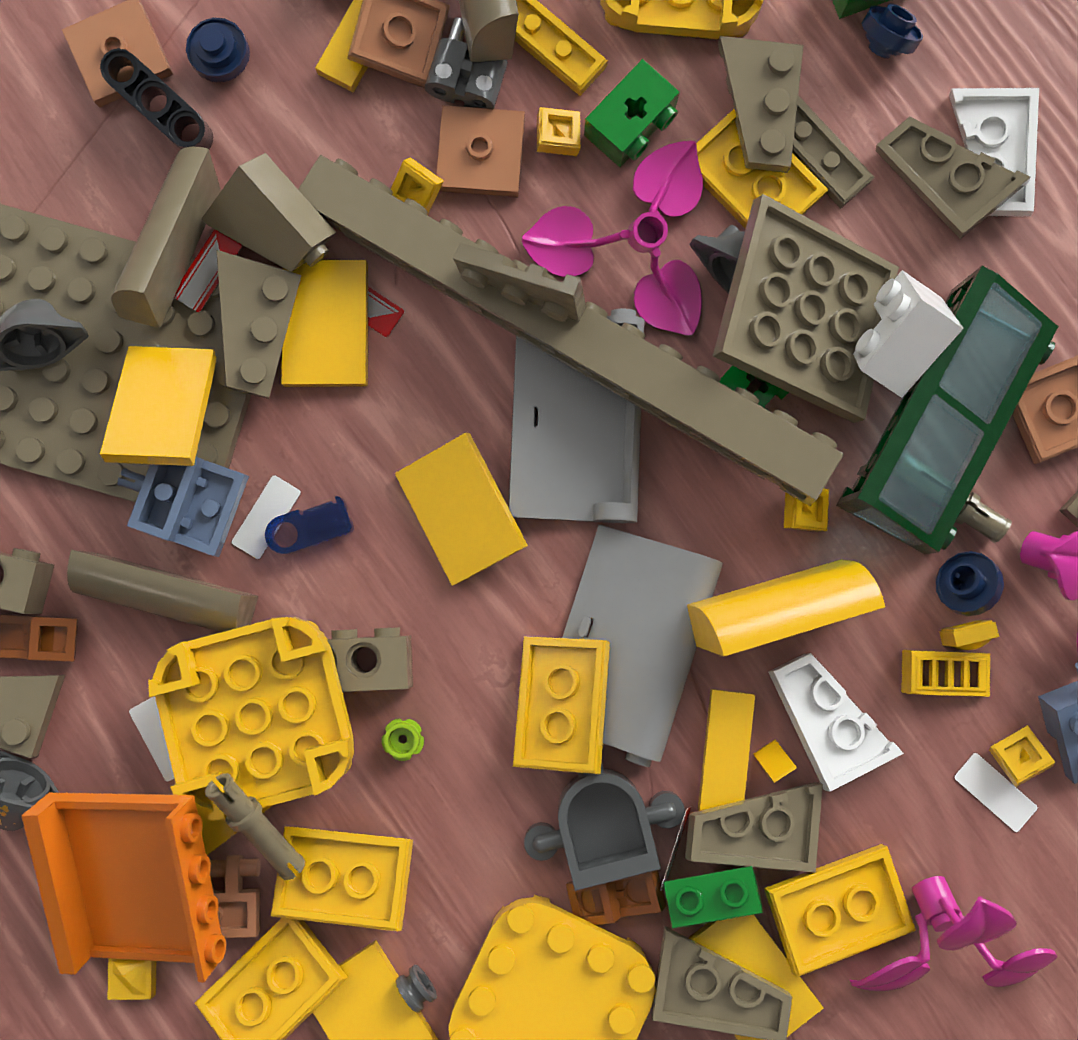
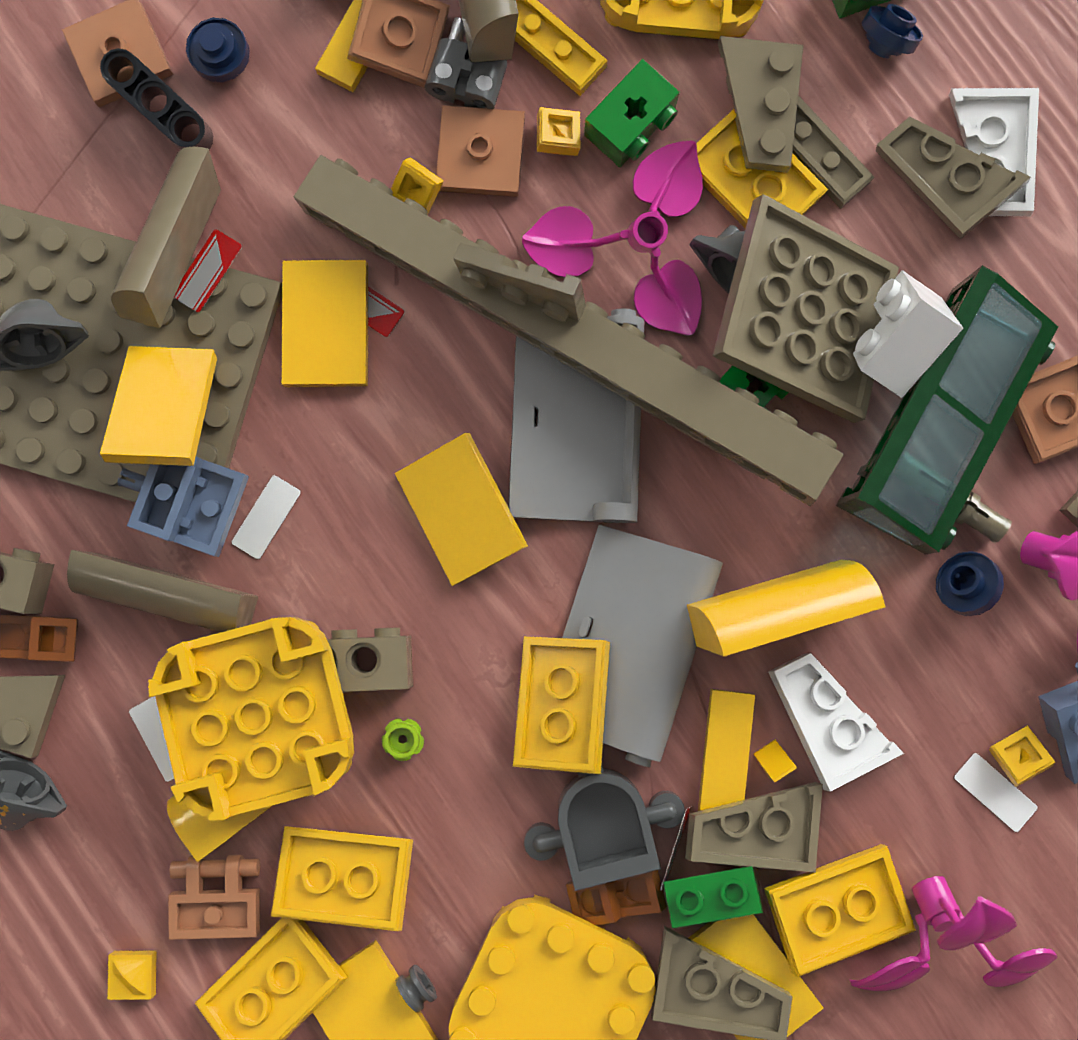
orange panel [21,792,226,983] -> none
dark tan slope [201,153,336,272] -> none
dark tan pin [205,773,305,880] -> none
dark tan wing [216,250,301,399] -> none
clear blue piece [265,496,354,554] -> none
yellow tile [784,489,829,532] -> none
yellow slope [901,650,990,697] -> none
yellow tile [939,620,999,650] -> none

